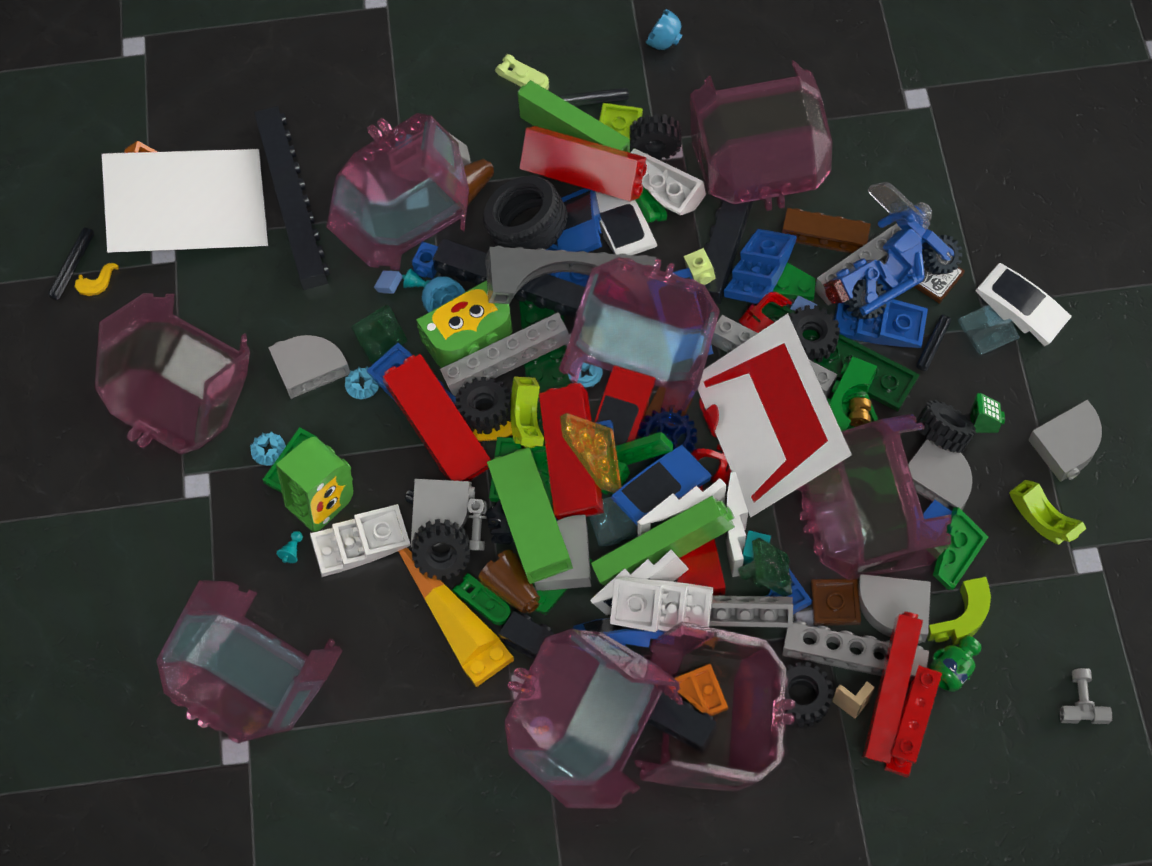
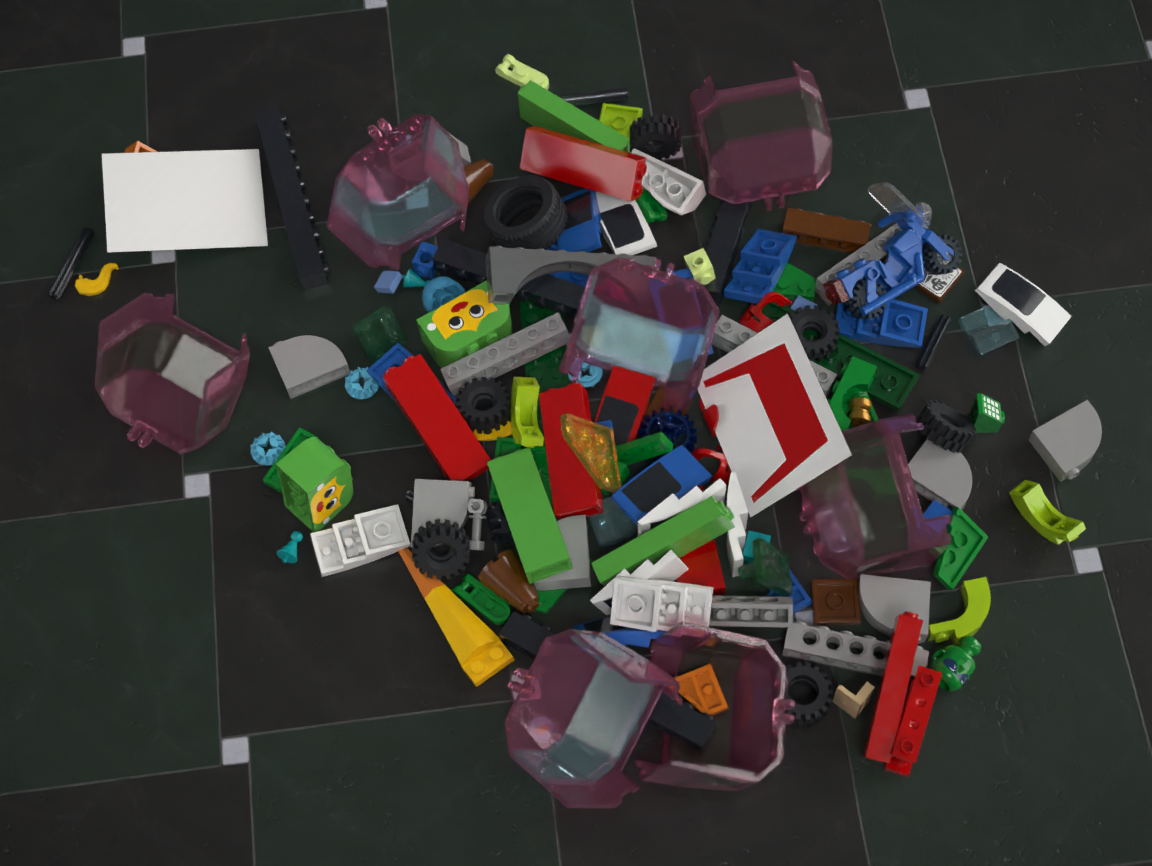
windscreen [156,580,342,743] -> none
dark azure cylinder [645,9,682,50] -> none
light grey bar [1060,668,1112,724] -> none

